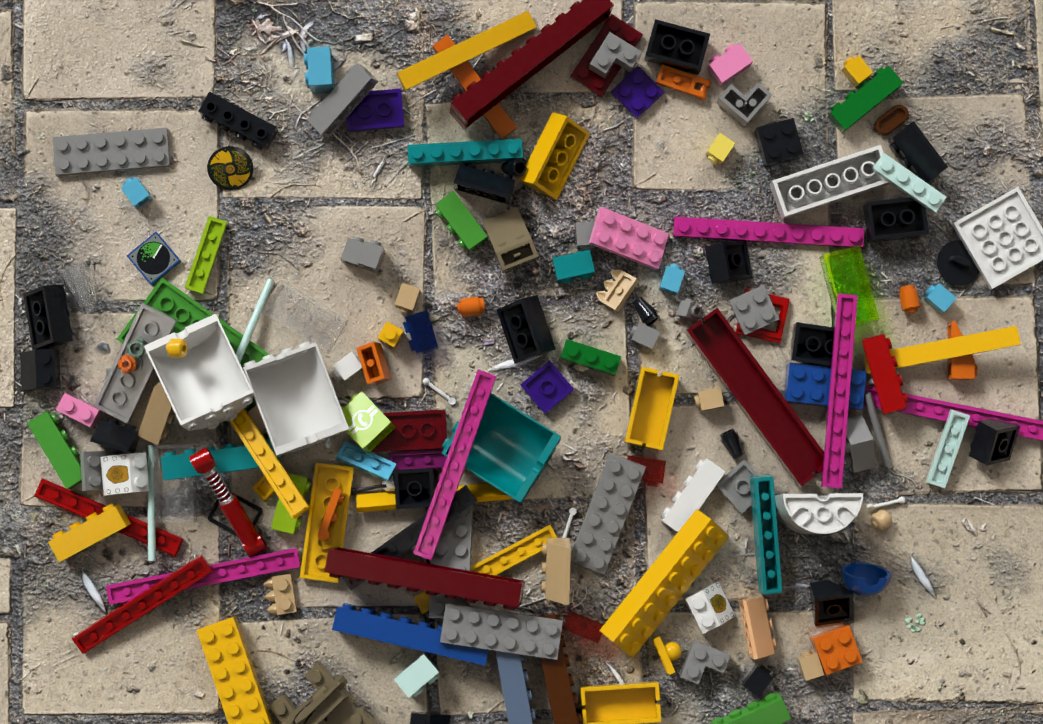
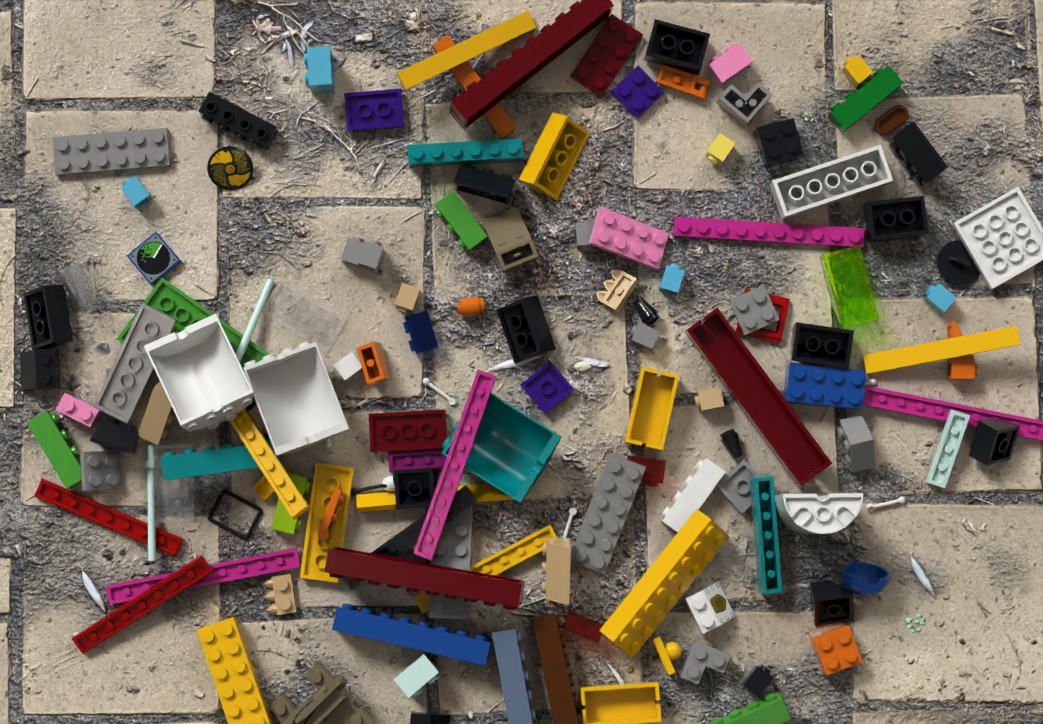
yellow brick [48,503,131,562] -> none
white slope [100,452,150,496] -> none
orange plate [118,355,137,374] -> none
sand green plate [126,337,147,360] -> none
yellow piece [166,339,188,358] -> none
lime plate [185,216,228,295] -> none
red piece [189,447,267,557] -> none
light grey brick [307,63,379,138] -> none
medium azure plate [336,441,397,482] -> none
panel [341,391,396,454] -> none
yellow brick [377,321,404,349] -> none
light grey plate [440,603,563,660] -> none
black cone [501,158,527,178] -> none
teal brick [552,250,595,284] -> none
green brick [560,339,621,376] -> none
light grey brick [589,32,642,79] -> none
light grey plate [676,298,702,322] -> none
black slope [705,241,753,284] -> none
light nougat slope [738,596,777,659] -> none
tan brick [796,649,824,681] -> none
dark pink plate [821,293,858,488] -> none
red brick [862,334,909,416] -> none
light grey bar [864,392,892,468] -> none
tan piece [871,509,892,531] -> none
light aqua plate [872,153,947,214] -> none
orange brick [898,285,921,314] -> none

